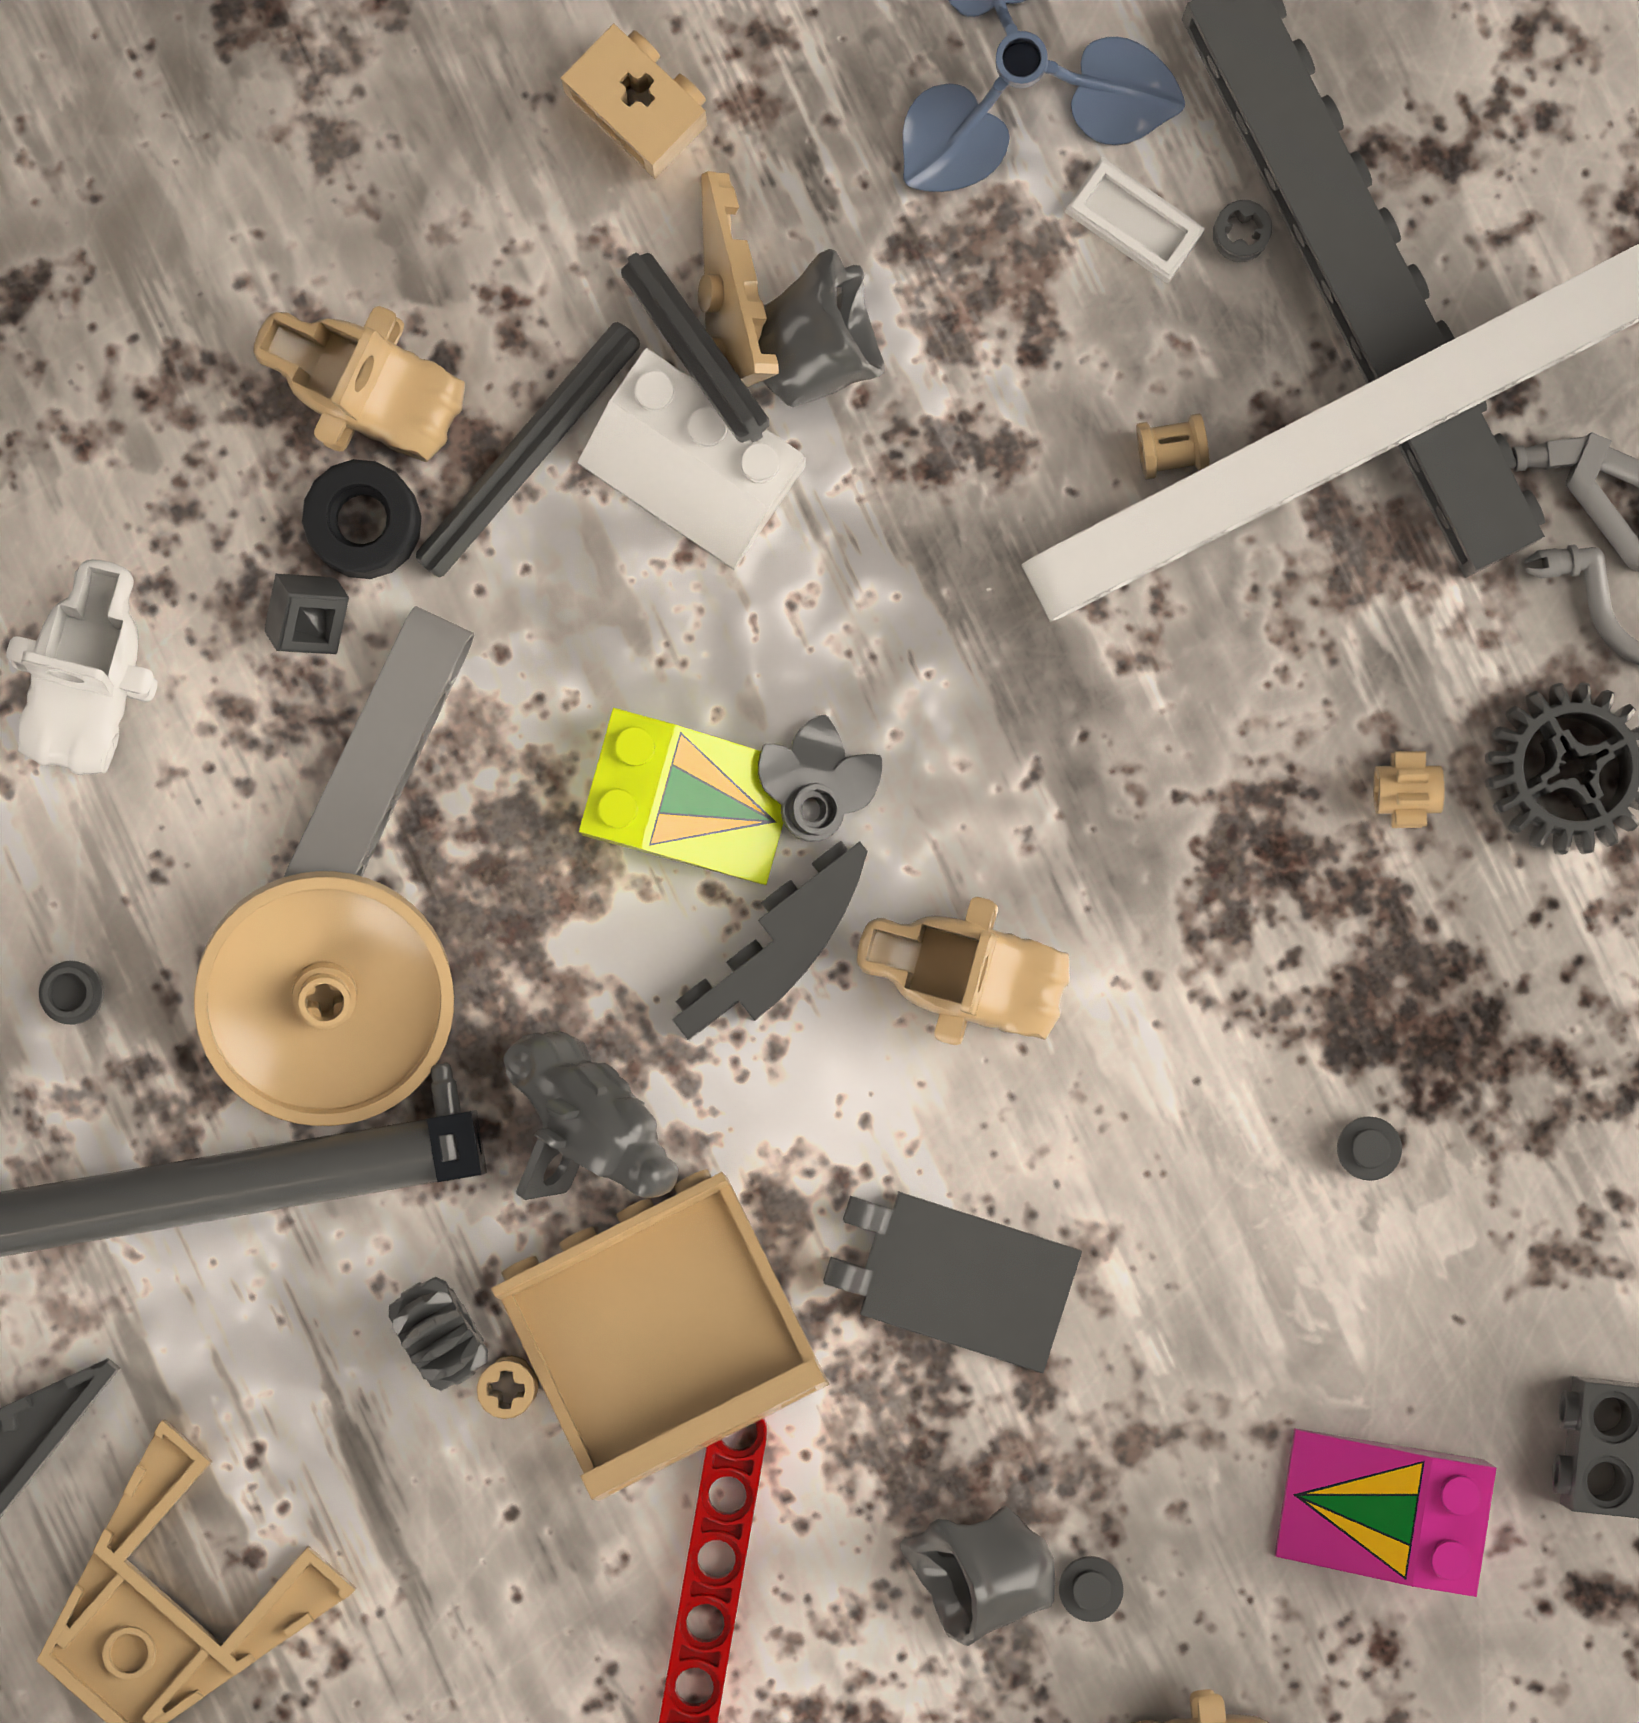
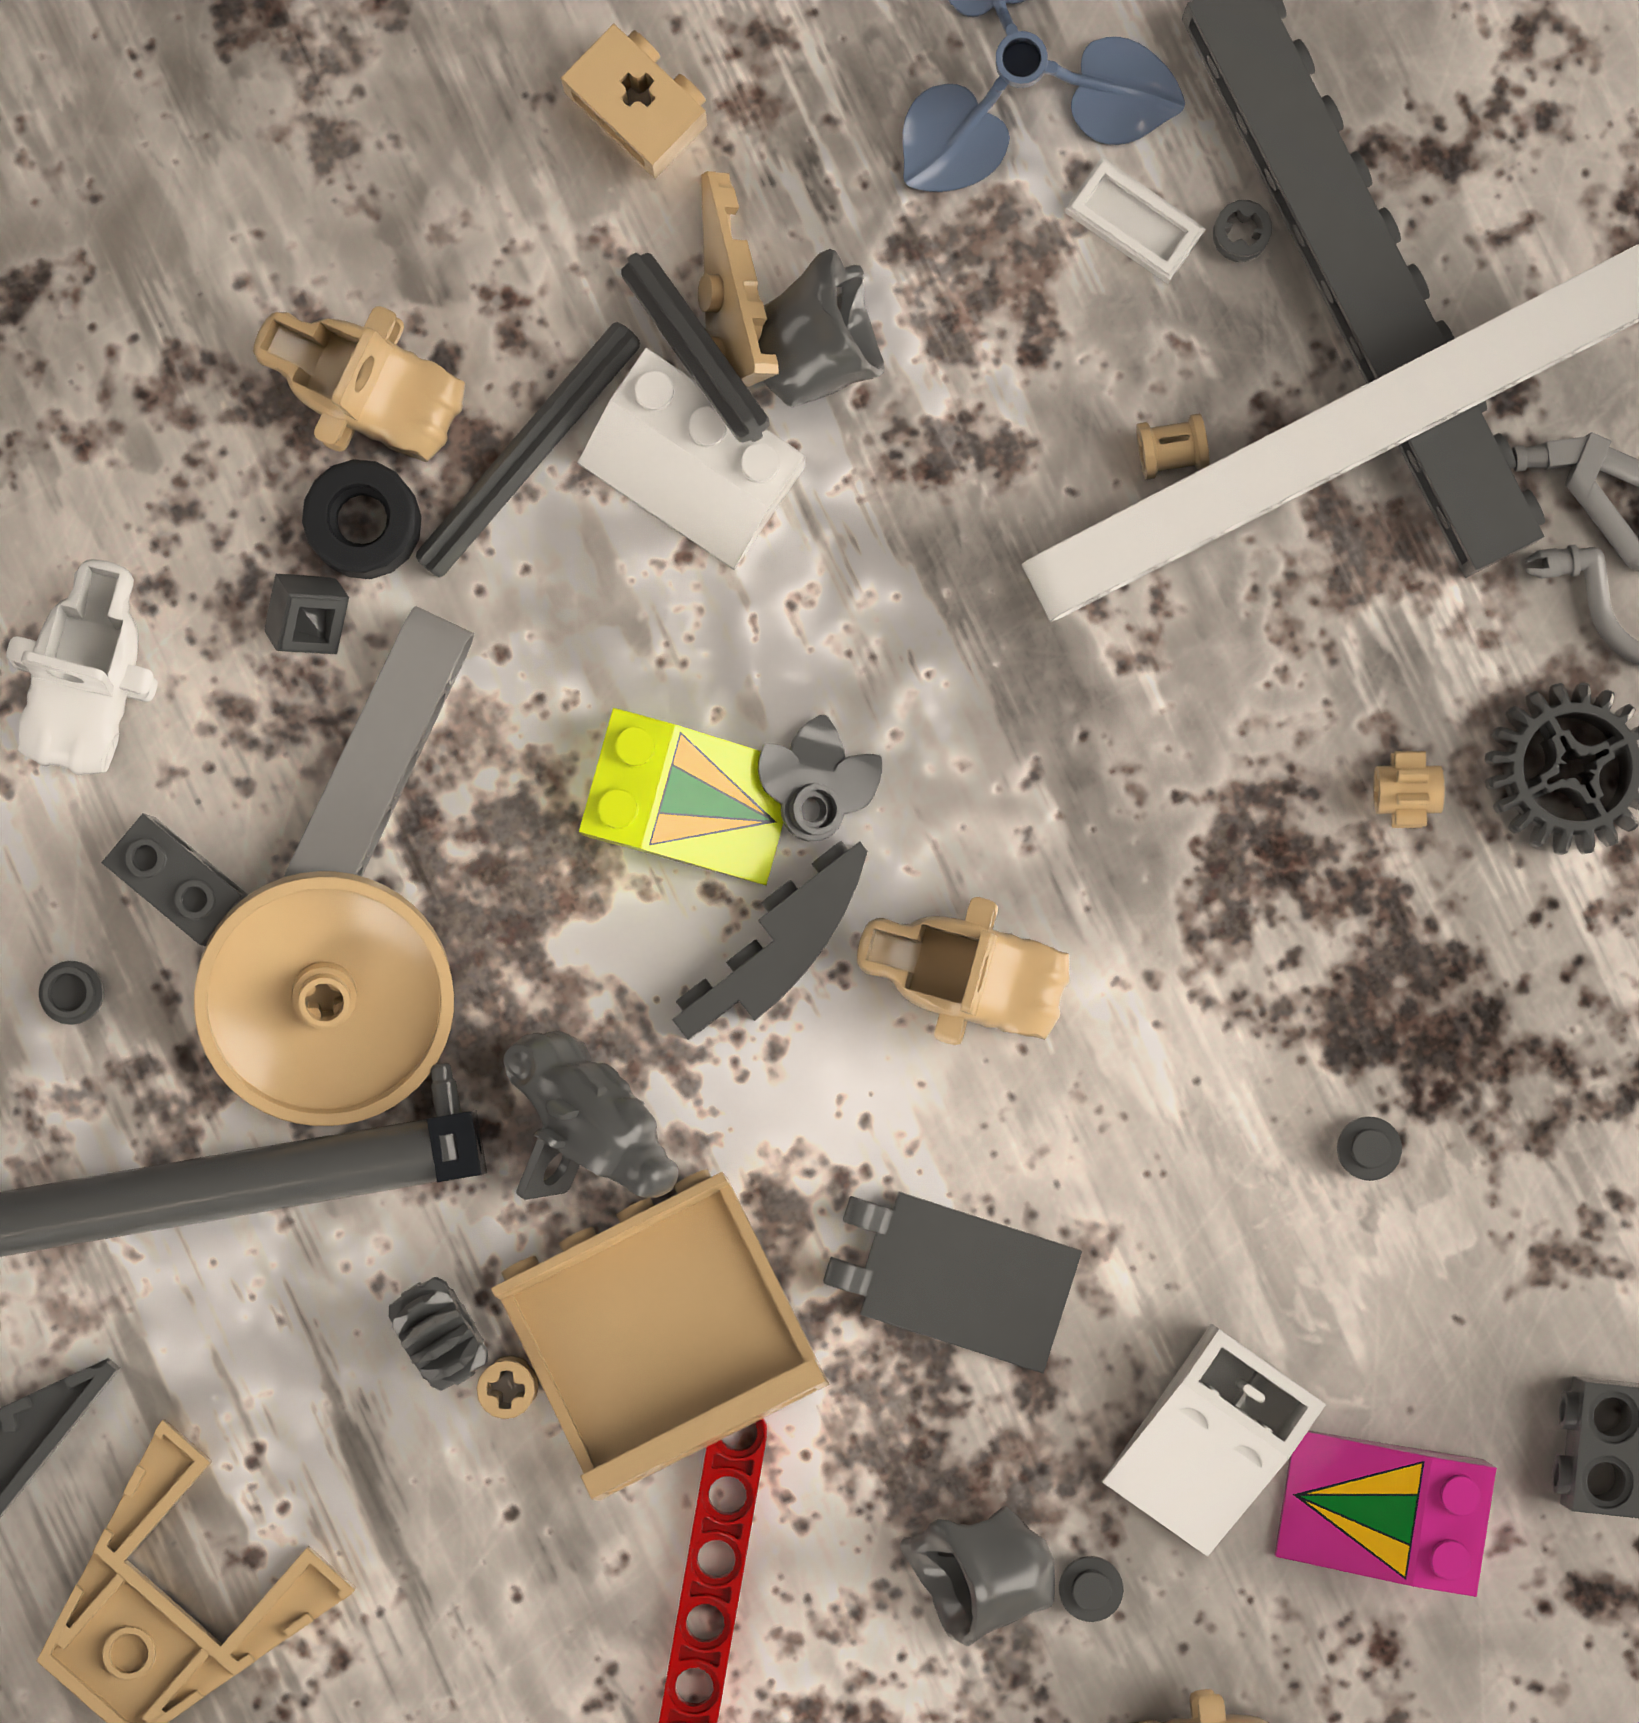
none -> dark grey brick [101,813,248,946]
none -> white slope [1102,1324,1326,1557]

